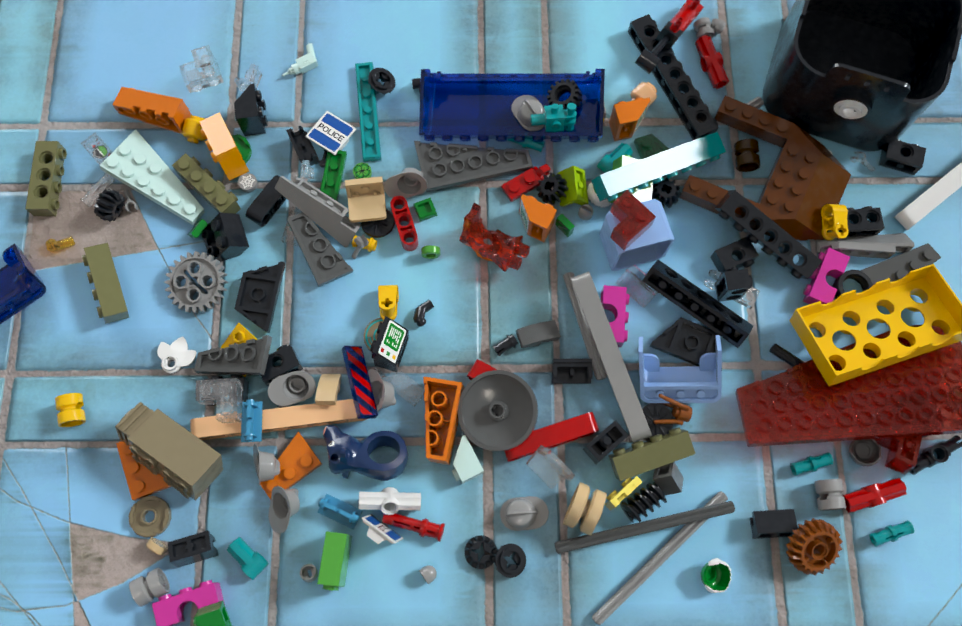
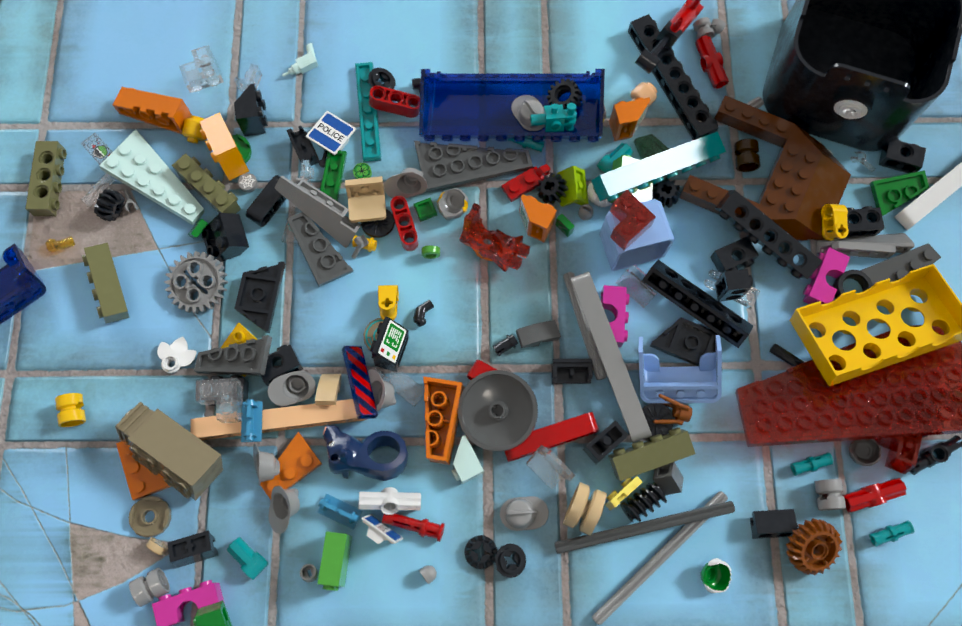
none -> red beam [369,86,421,118]
none -> light grey hair [437,188,468,220]
none -> green wing [870,170,930,216]

